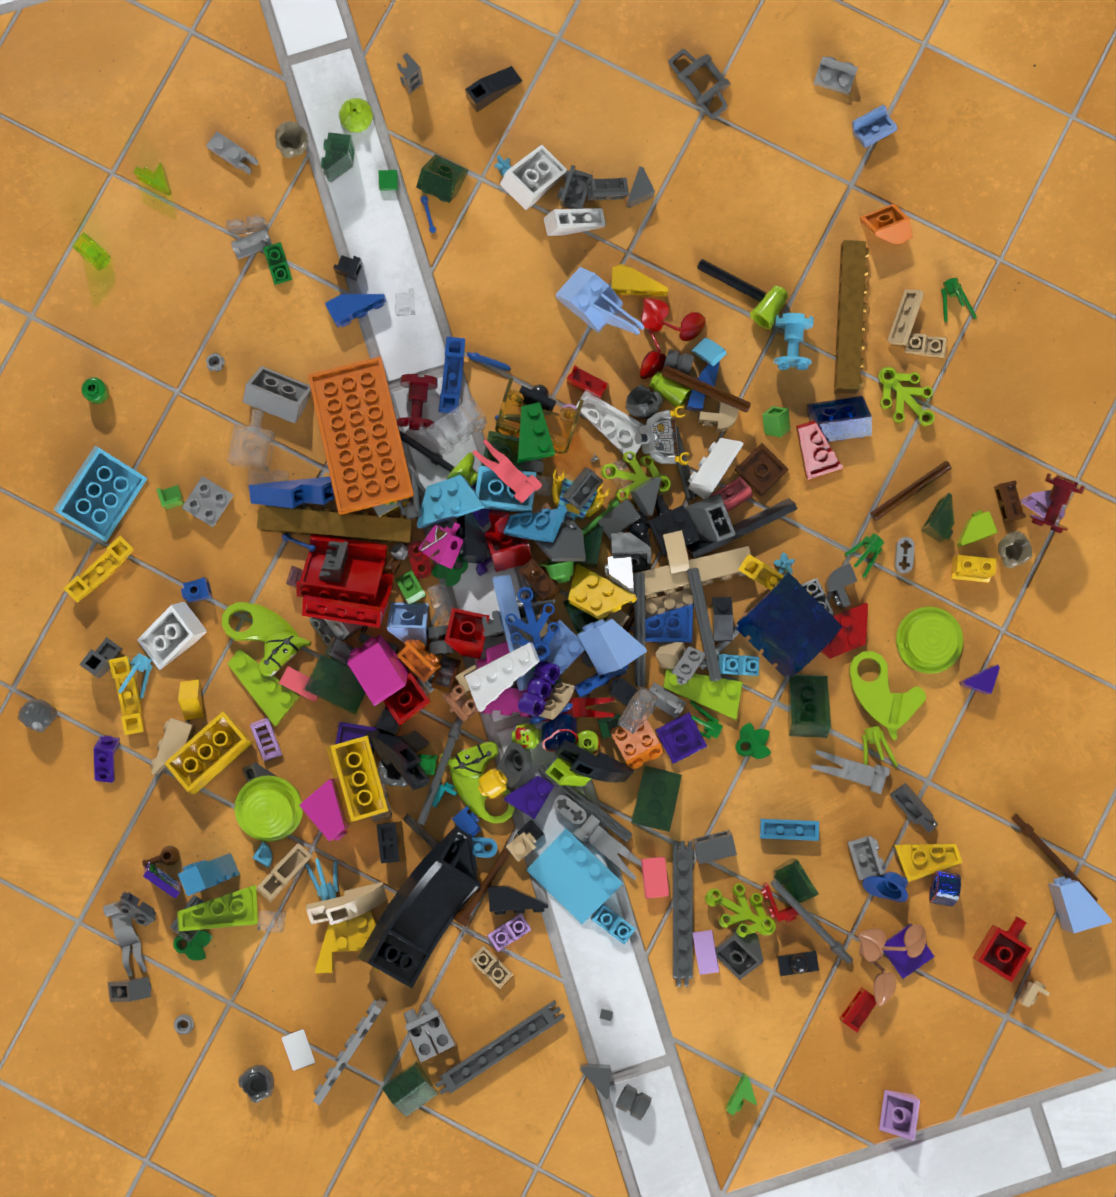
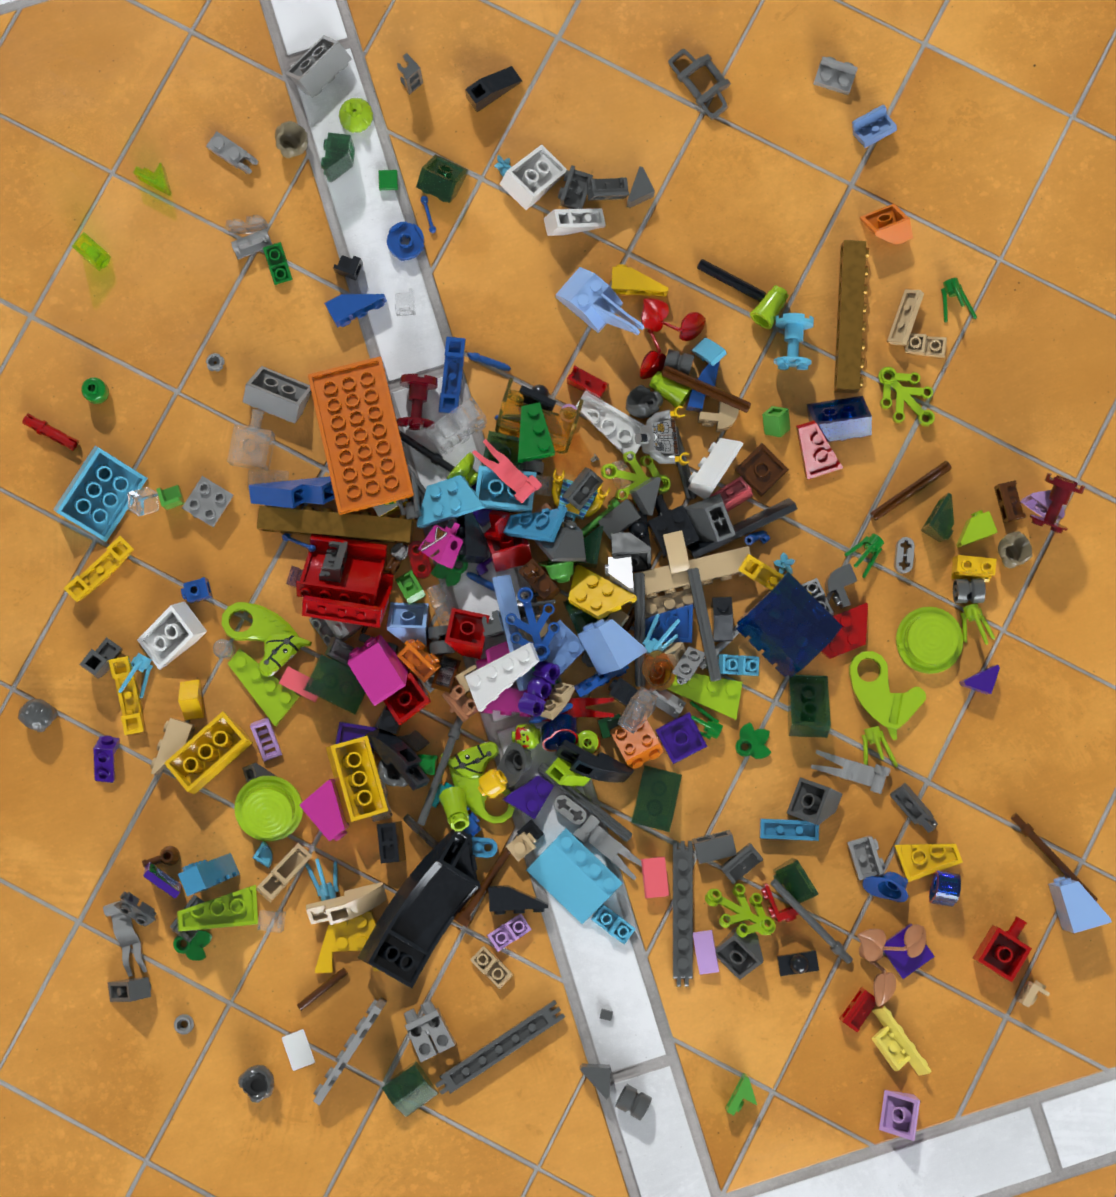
none -> red pin [22,413,79,451]
none -> clear panel [128,487,159,516]
none -> clear wheel [213,639,236,659]
none -> light grey slope [285,35,352,97]
none -> reddish brown bar [297,967,348,1011]
none -> blue plate [387,222,424,261]
none -> lime plant [439,787,469,832]
none -> blue piece [466,572,495,591]
none -> medium azure plant [642,614,680,658]
none -> clear orange piece [642,650,675,691]
none -> dark grey hinge [719,843,763,885]
none -> blue arm [745,530,770,545]
none -> dark grey slope [787,777,842,825]
none -> light yellow bracket [871,1006,932,1076]
none -> dark grey wheel [953,578,986,603]
none -> lime plant [960,603,995,645]

